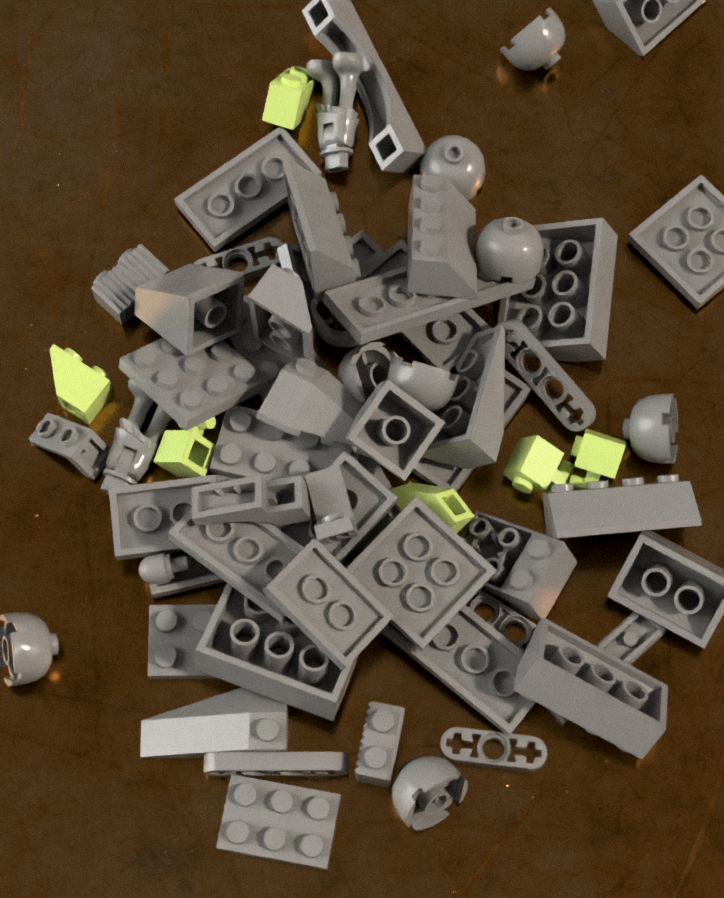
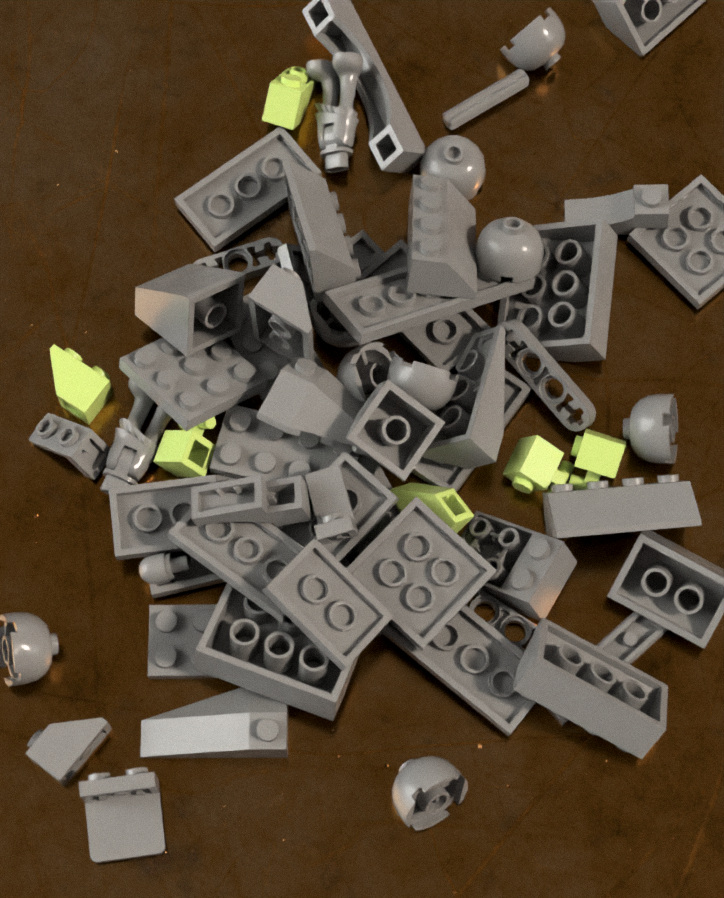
light grey brick [91,244,170,326] -> none
light grey beam [203,752,348,776] -> none
light grey plate [216,774,341,871] -> none
light grey brick [354,701,405,788] -> none
light grey beam [440,727,547,772] -> none
none -> light grey slope [25,717,112,787]
none -> light grey bracket [79,767,166,863]
none -> light grey axle [442,69,530,130]
none -> light grey slope [564,184,669,235]

